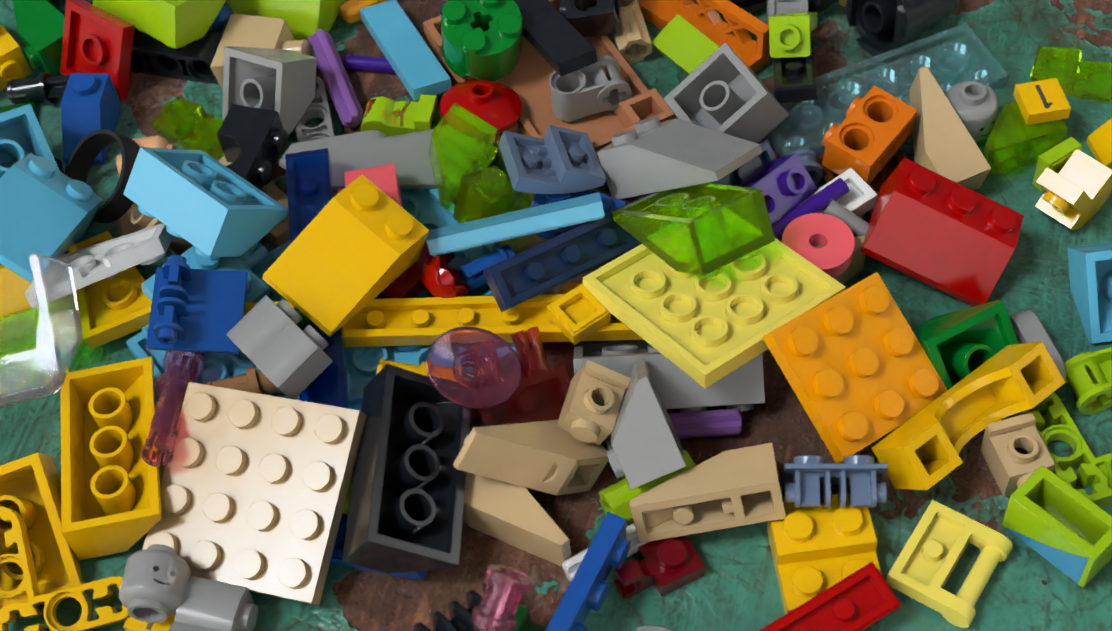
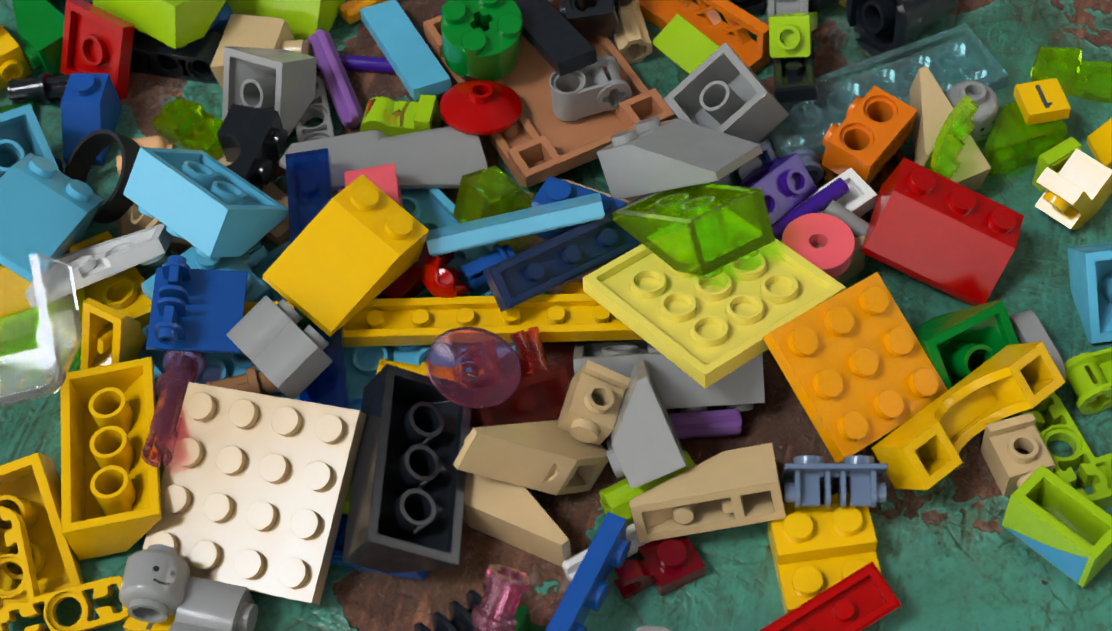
clear neon green slope [428,103,498,210] -> none
sand blue slope [498,125,606,194] -> none
yellow tile [546,283,611,345] -> none
light yellow plate [886,499,1013,628] -> none
none -> yellow slope [80,297,147,370]
none -> clear neon green slope [924,95,979,179]

